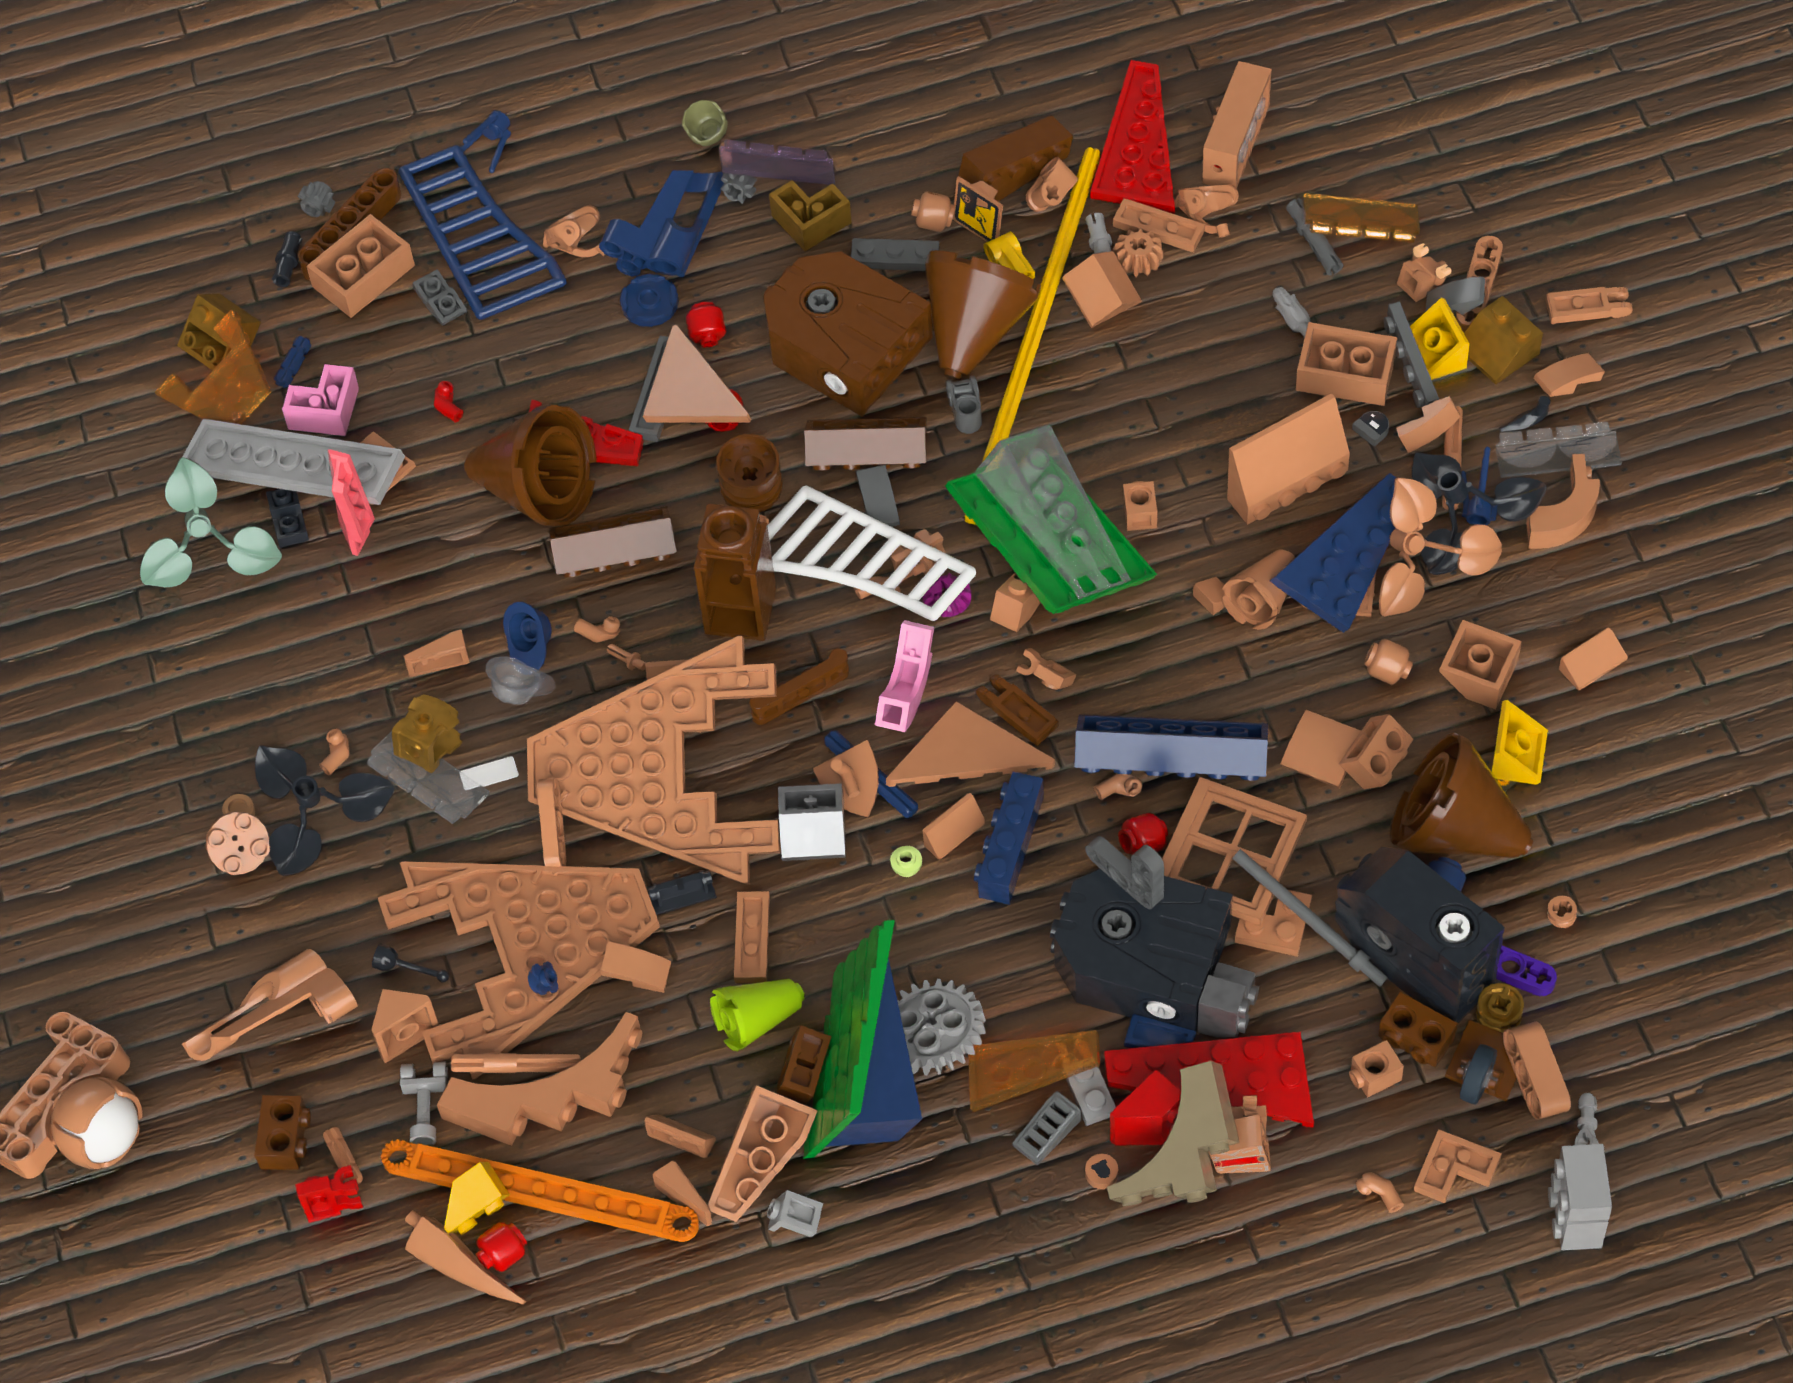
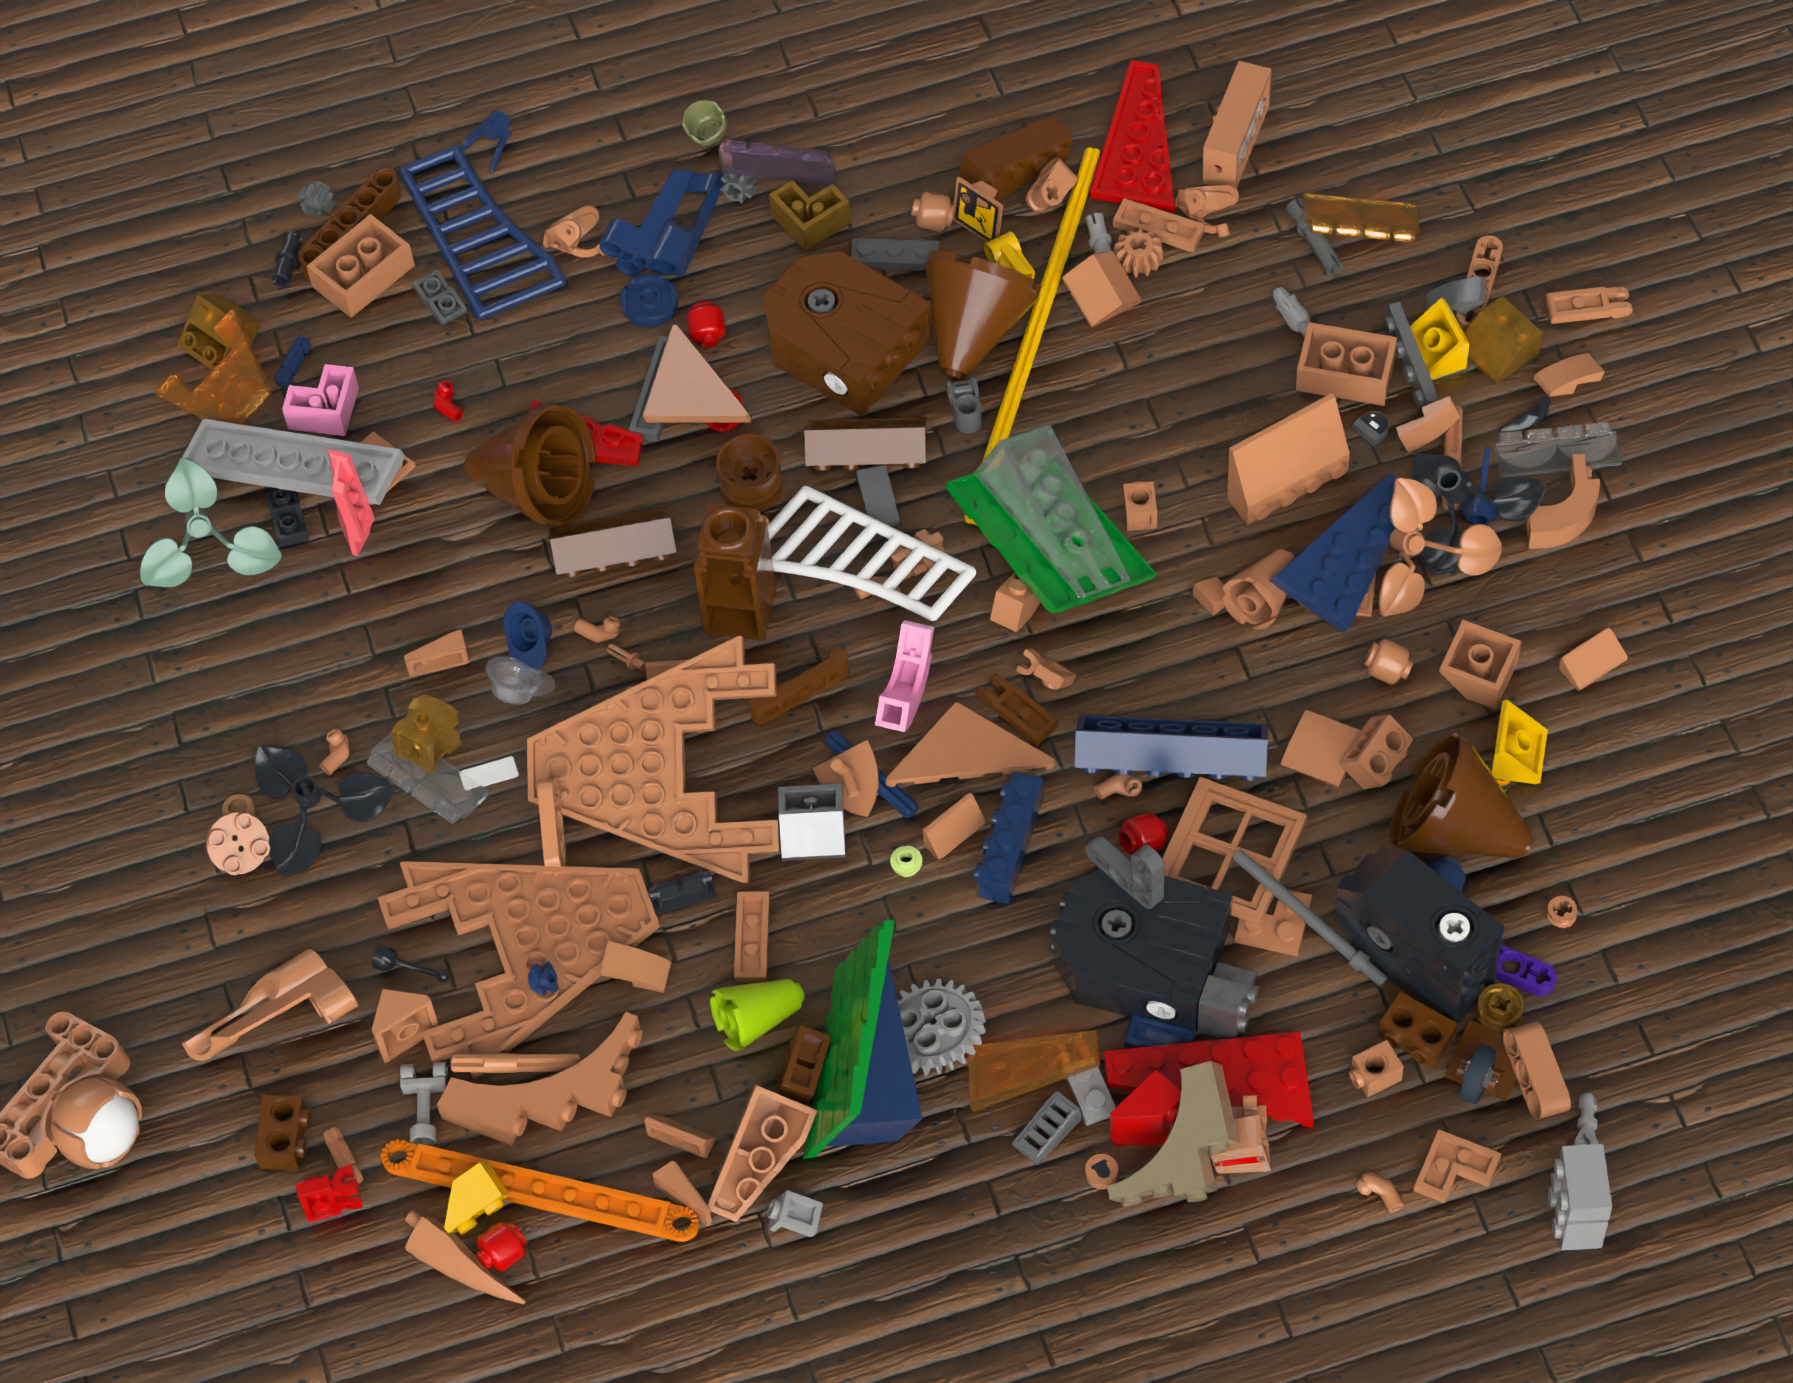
magenta gear [923,572,972,617] -> none
nougat piece [1397,243,1451,302] -> none

